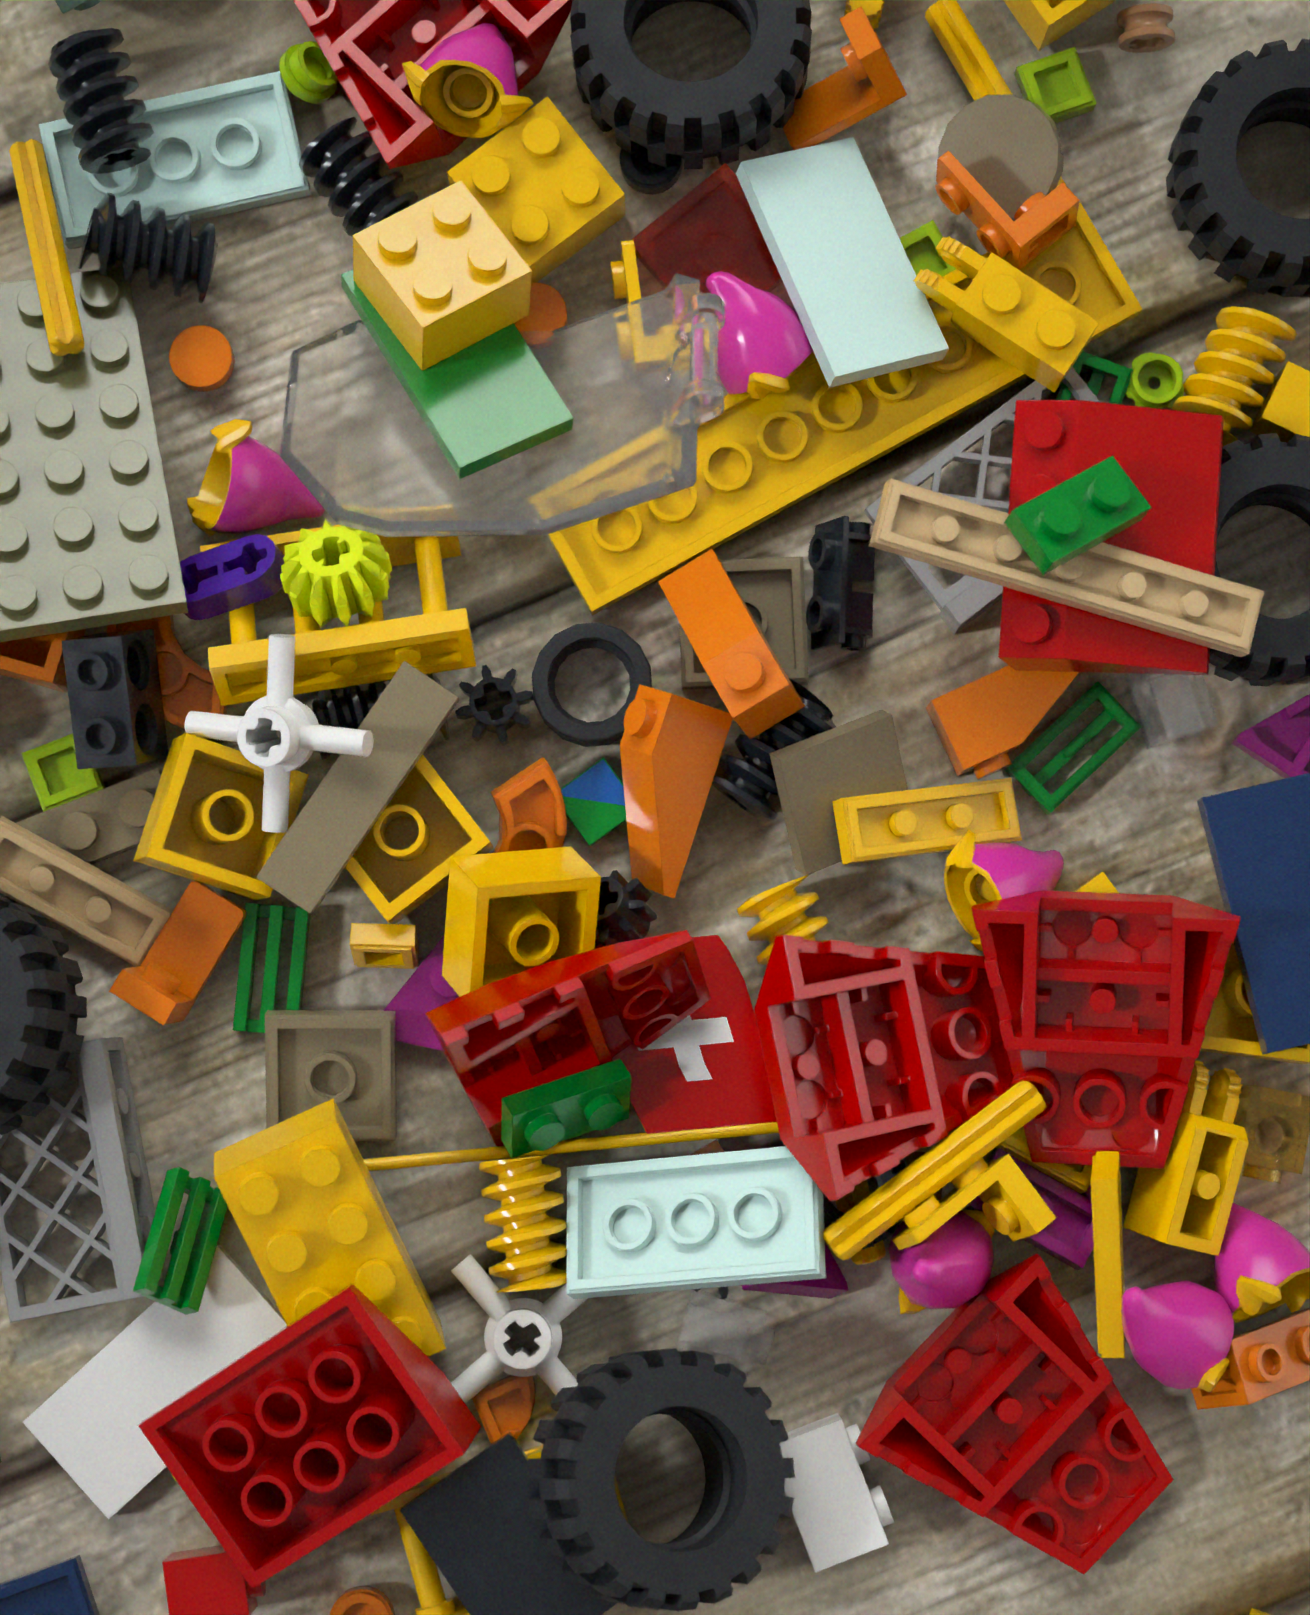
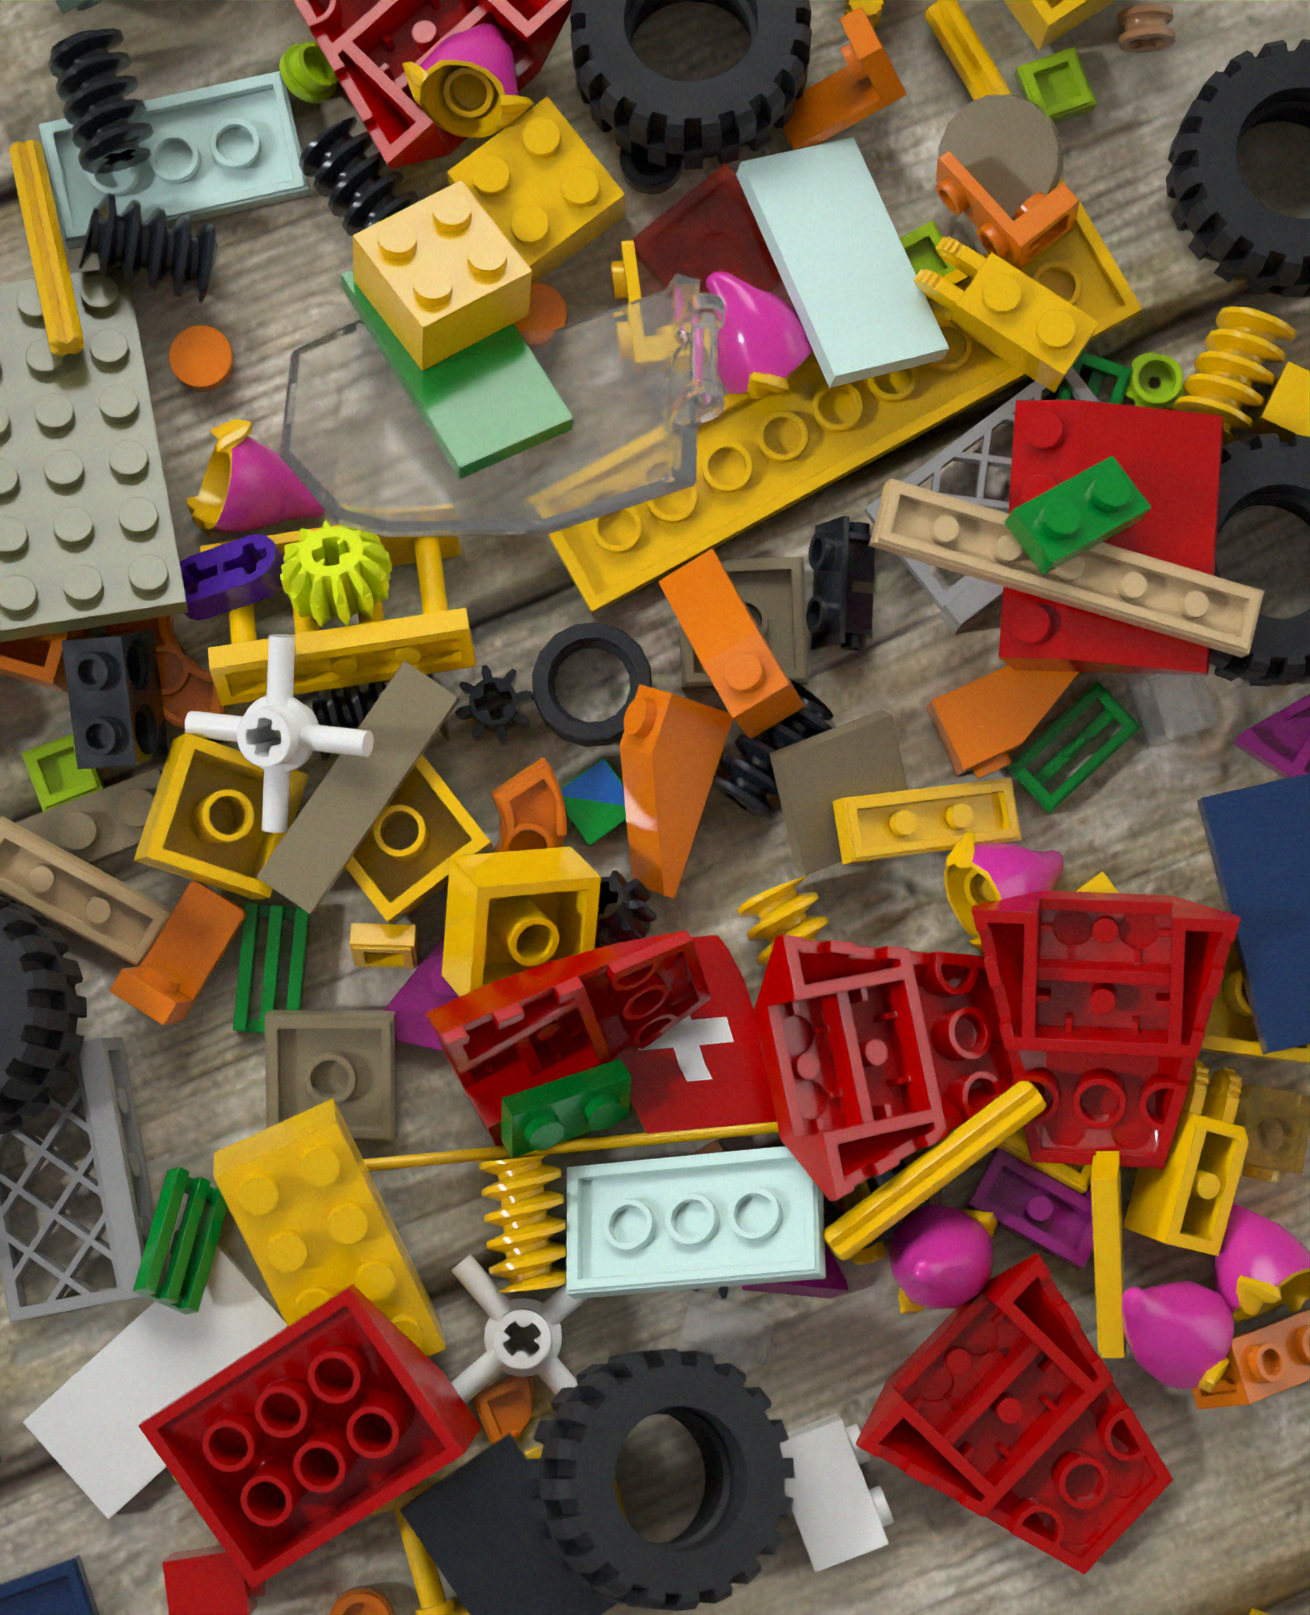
yellow bracket [892,1154,1056,1250] -> none

